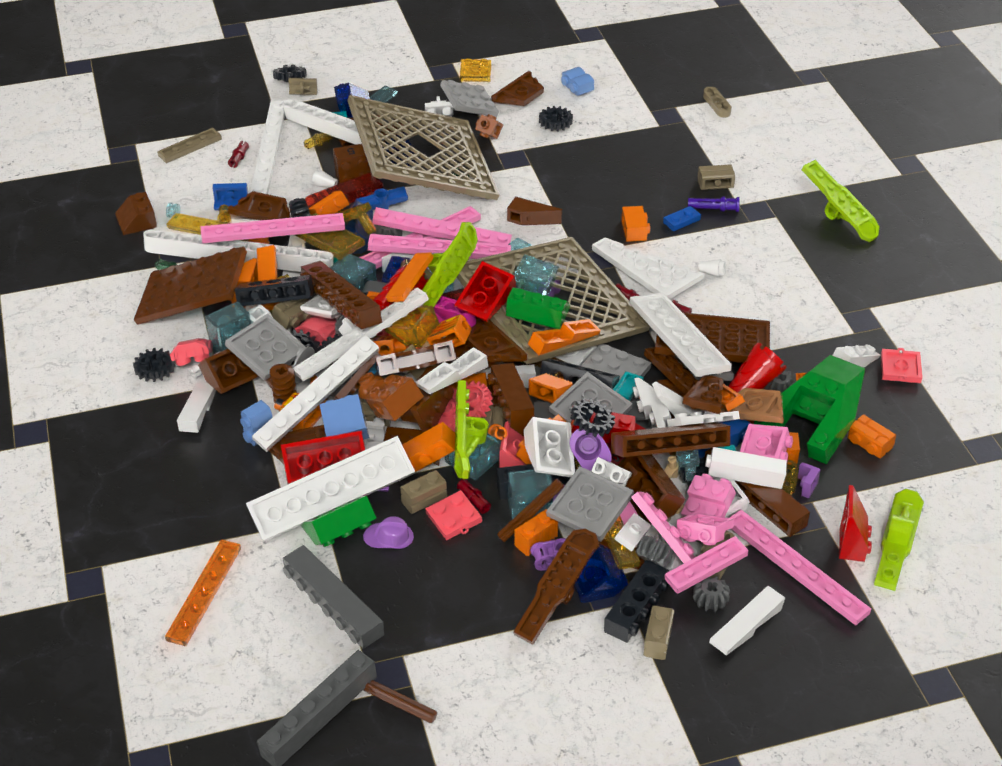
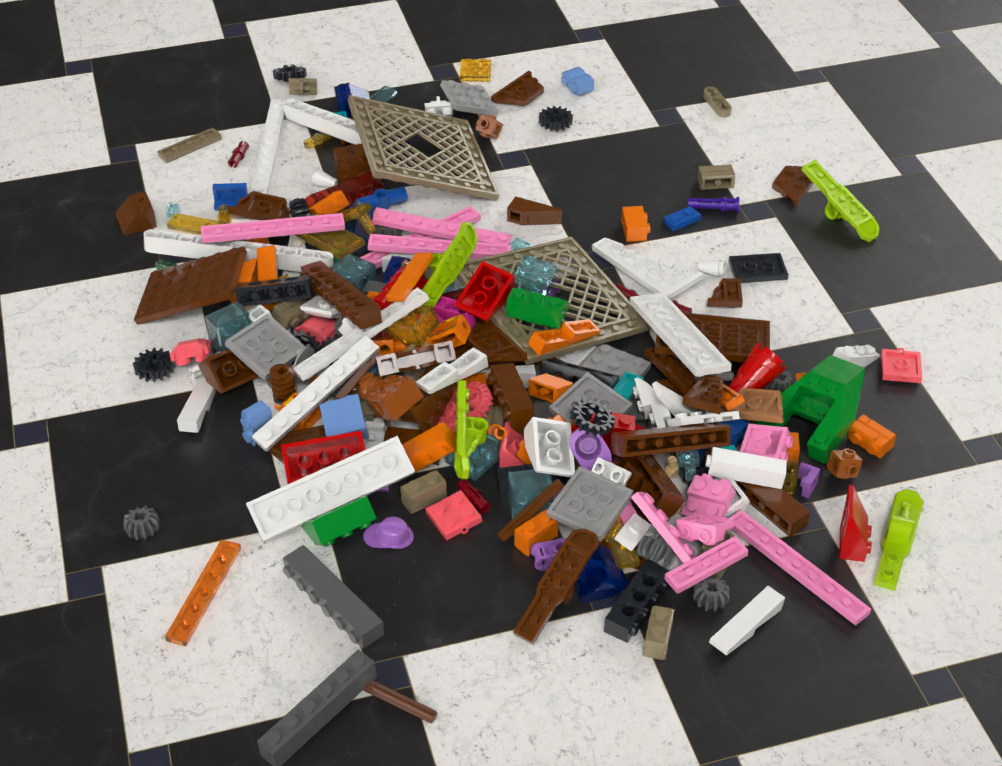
none -> dark grey gear [123,505,160,541]
none -> reddish brown wing [707,278,743,308]
none -> black tile [728,253,789,283]
none -> reddish brown wing [772,166,814,206]
none -> dark orange brick [827,448,862,479]

